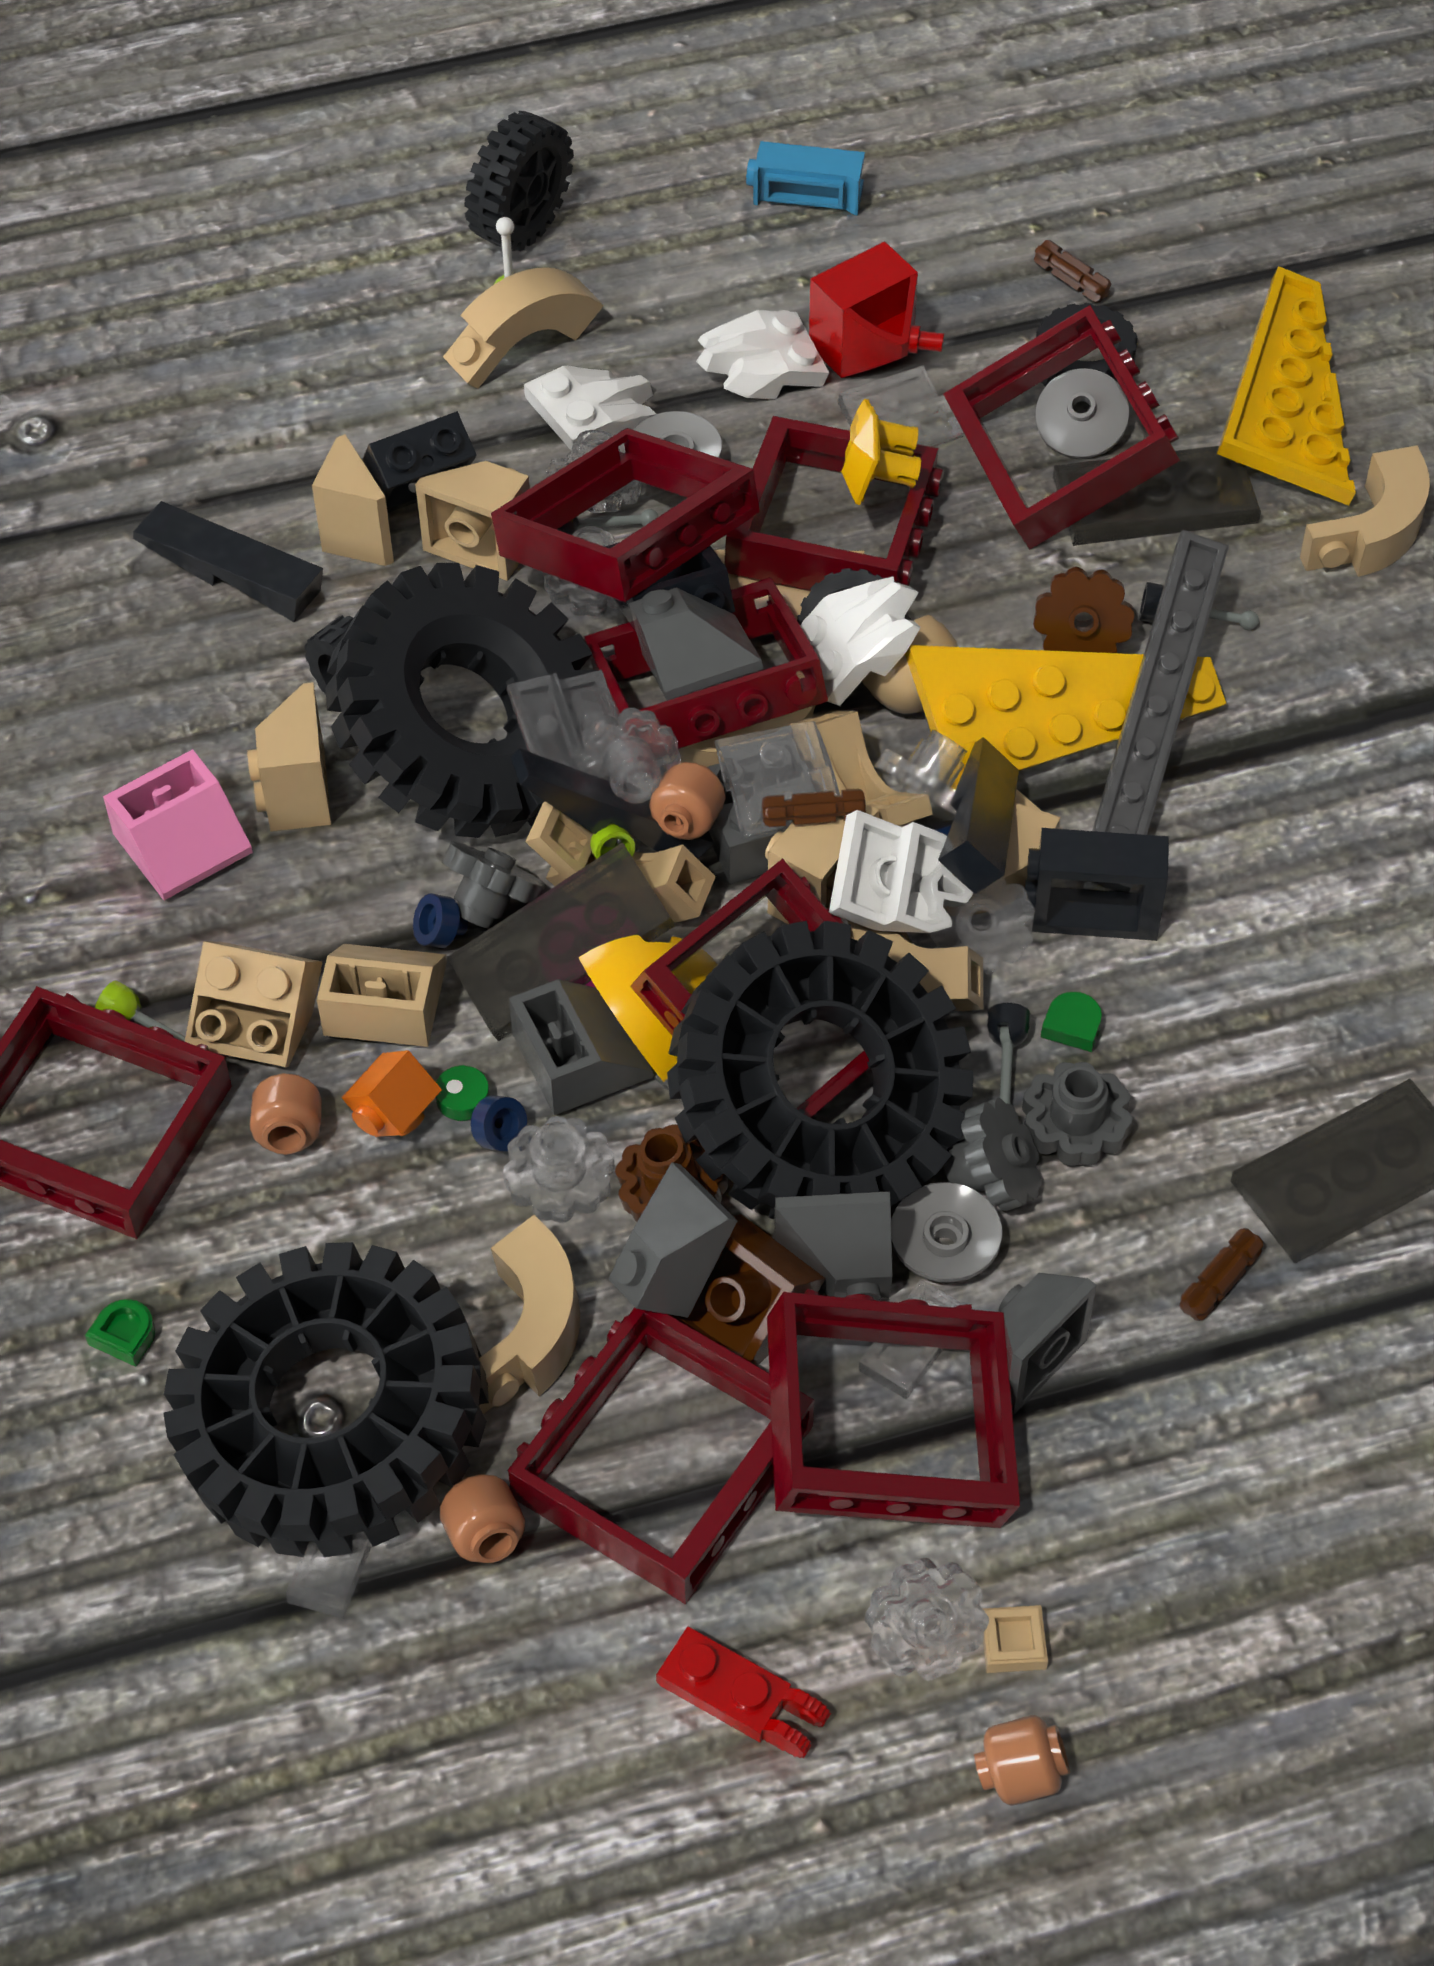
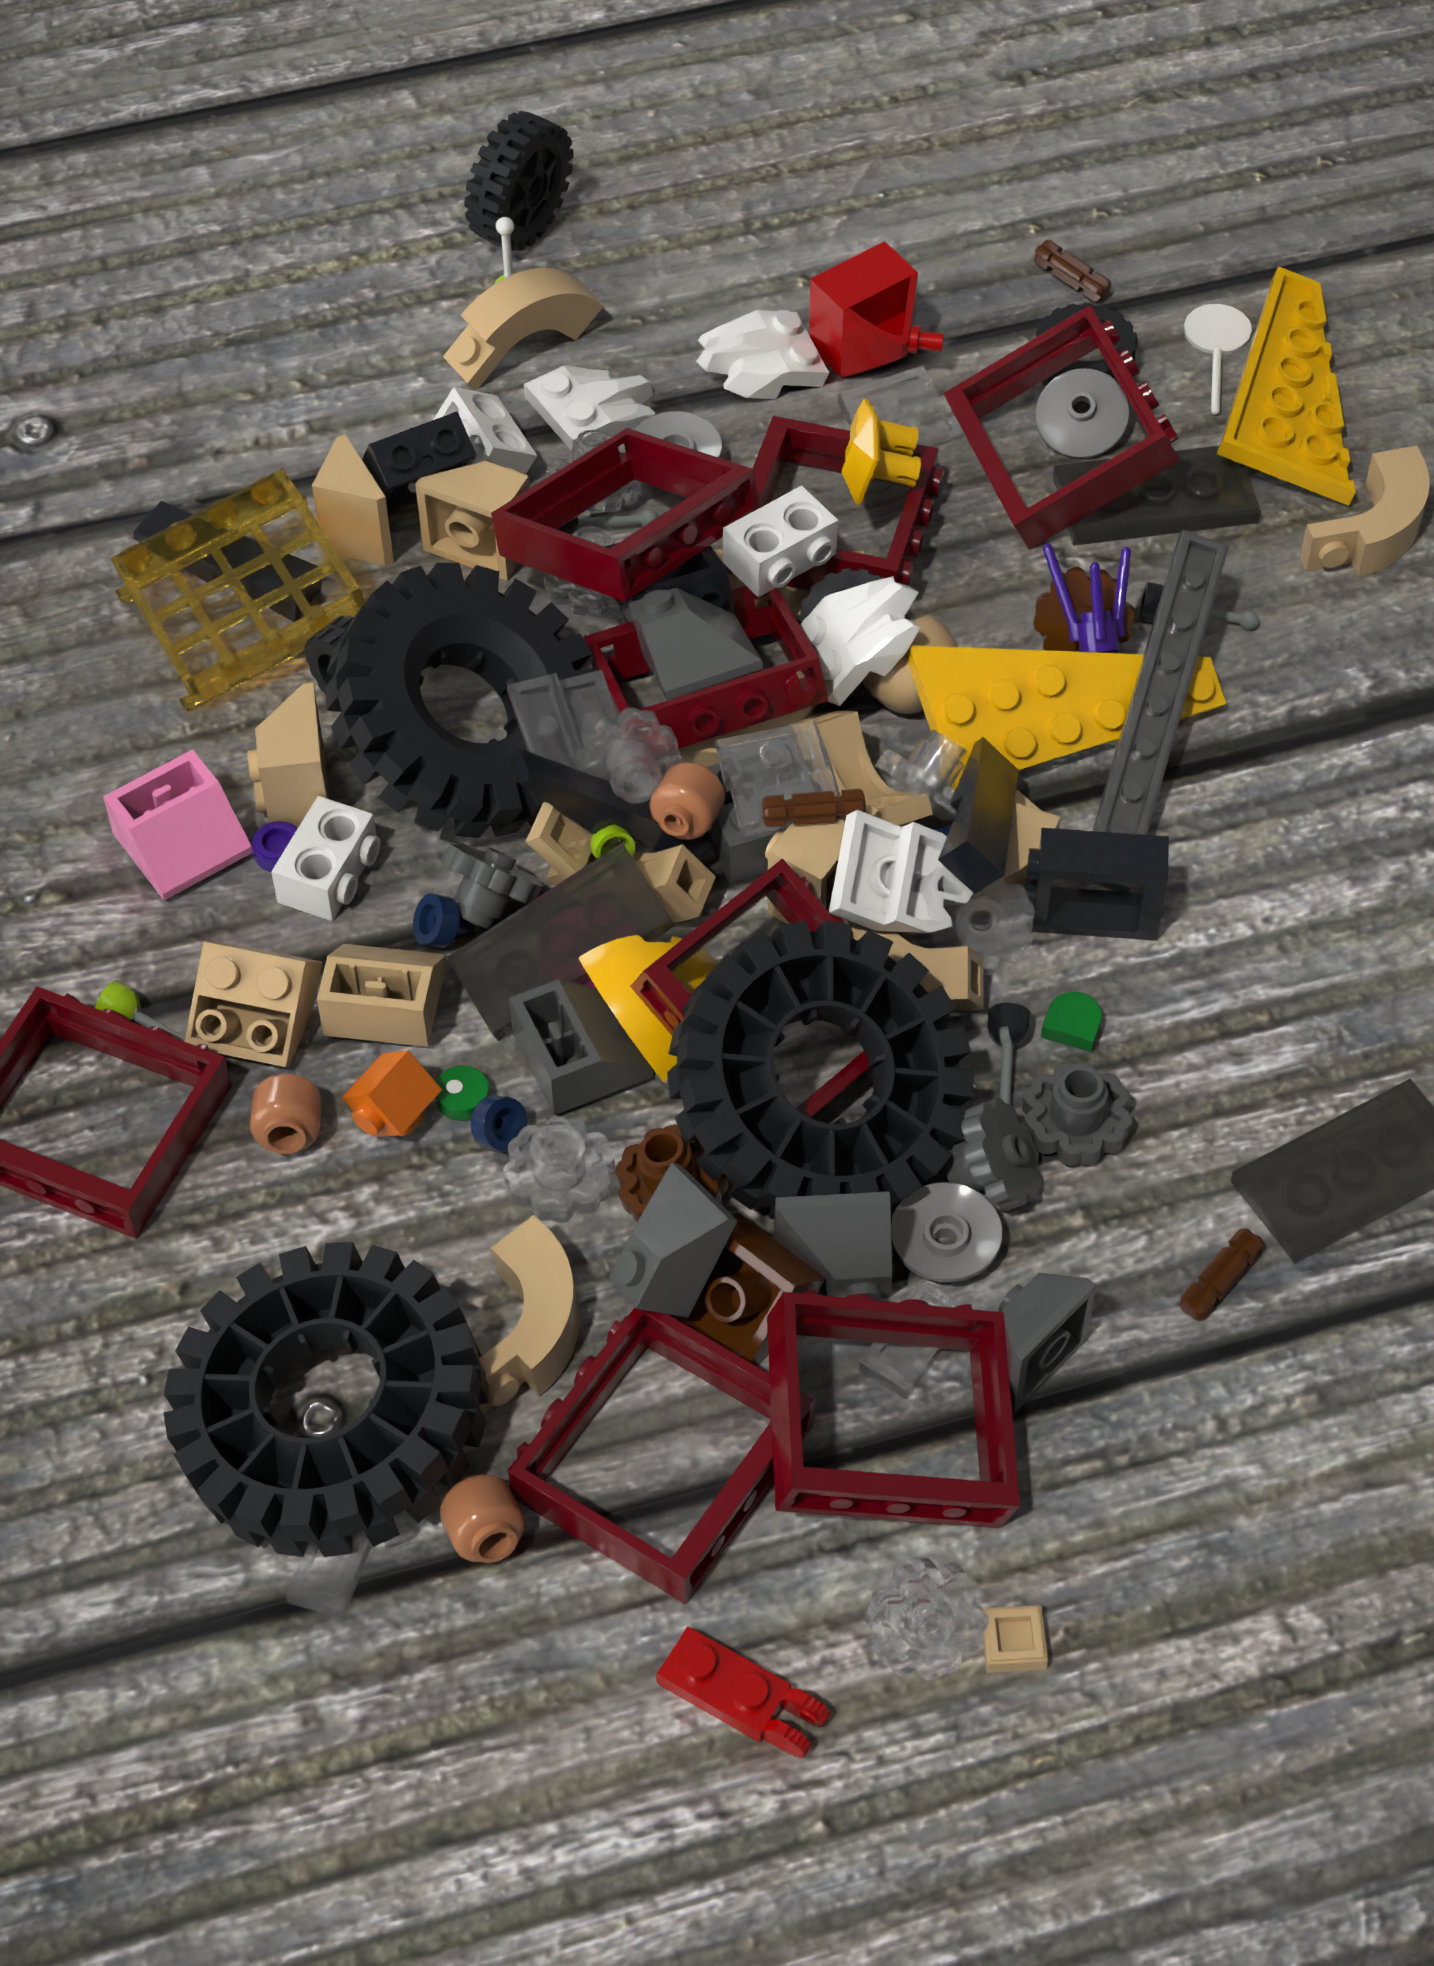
green tile [85,1299,155,1367] -> none
dark azure window [746,141,865,216] -> none
nougat head [974,1715,1070,1806] -> none
none -> clear yellow window [110,468,367,712]
none -> dark purple tile [252,821,298,872]
none -> white brick [271,796,381,921]
none -> white brick [433,387,537,474]
none -> white brick [722,485,838,597]
none -> dark purple plant [1043,543,1131,652]
none -> white piece [1183,304,1252,415]

